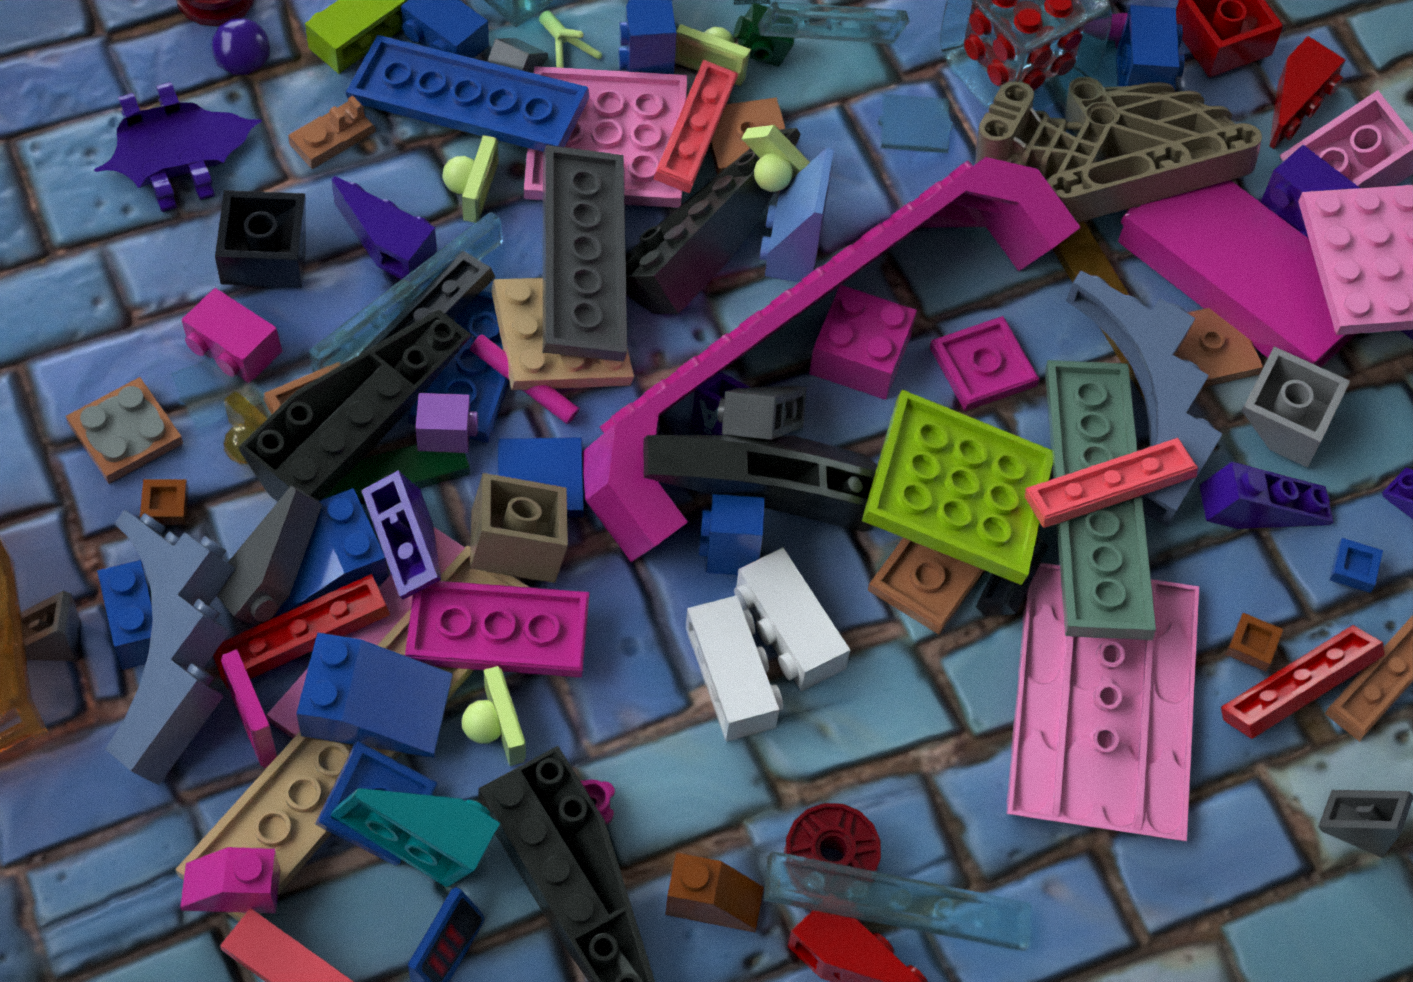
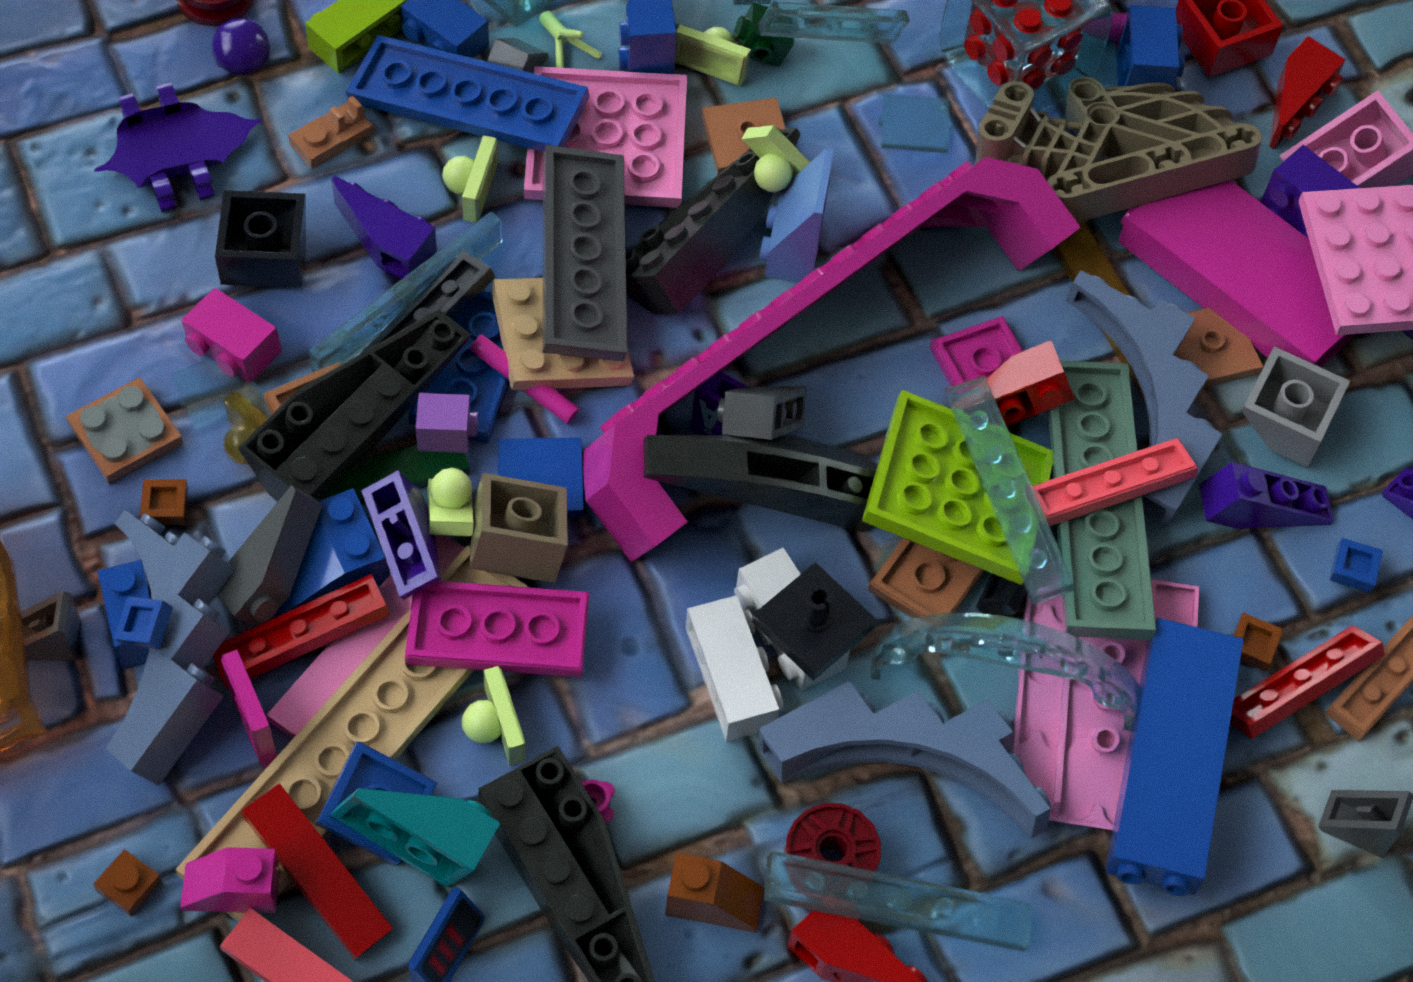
blue slope [296,632,453,758] -> none
coral tile [653,59,739,194] -> none
blue brick [699,494,765,575] -> none
dark pink brick [809,284,917,400] -> none
none -> dark orange plate [93,849,162,917]
none -> blue plate [113,597,173,649]
none -> red tile [241,783,393,960]
none -> yellowish green tile [427,468,474,536]
none -> black tile [752,562,877,681]
none -> sand blue arch [758,681,1051,839]
none -> clear light blue windscreen [871,613,1140,731]
none -> clear light blue tile [945,375,1074,604]
none -> slope [952,340,1075,429]
none -> blue brick [1105,617,1243,896]

